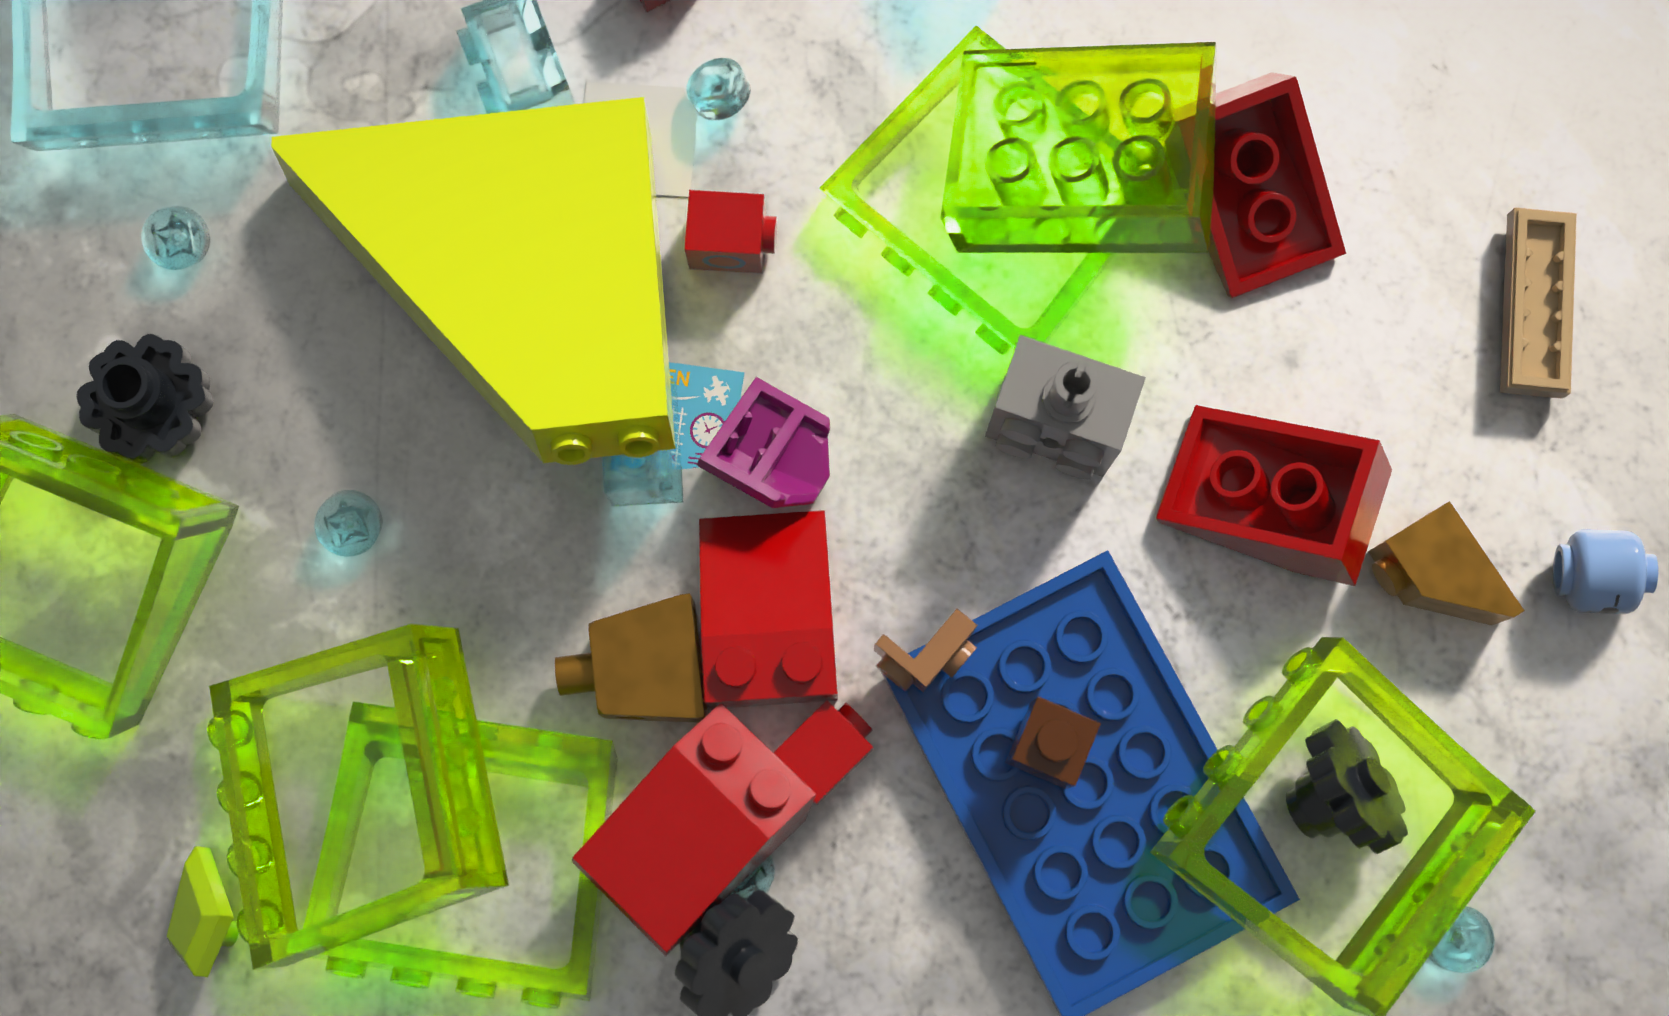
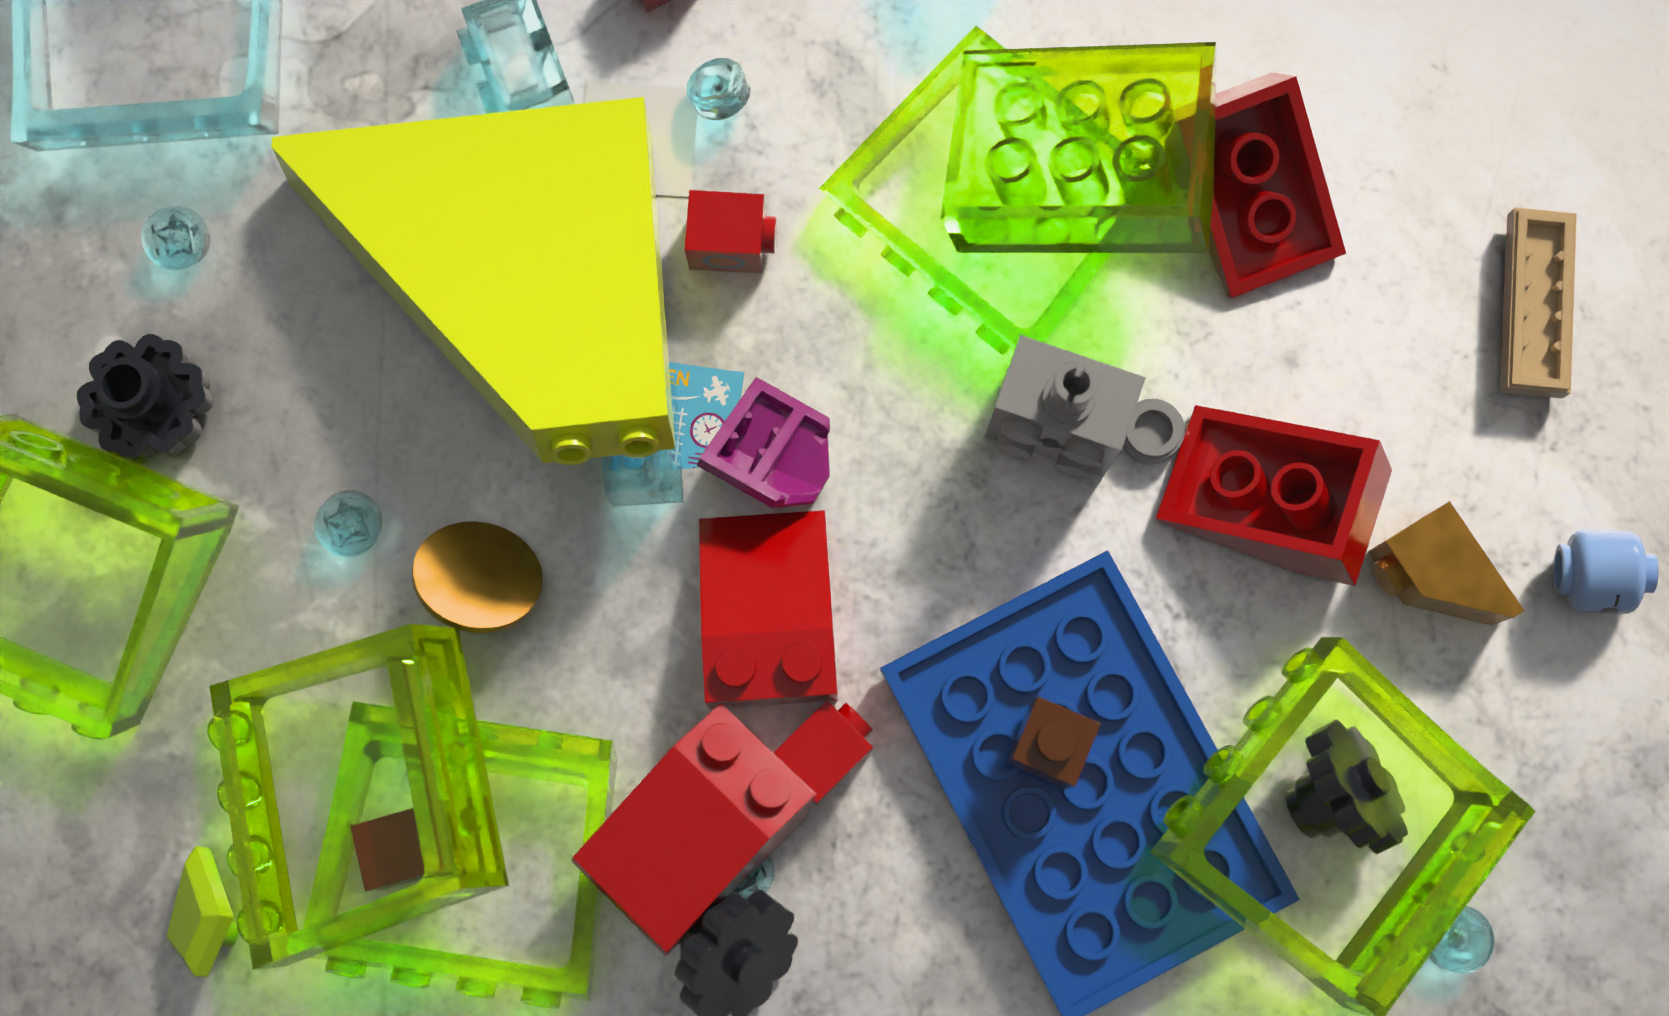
pearl gold torso [555,593,708,723] -> none
medium nougat bracket [874,609,978,692] -> none
none -> reddish brown brick [350,804,461,891]
none -> pearl gold piece [412,521,543,633]
none -> light grey tile [1123,399,1185,464]

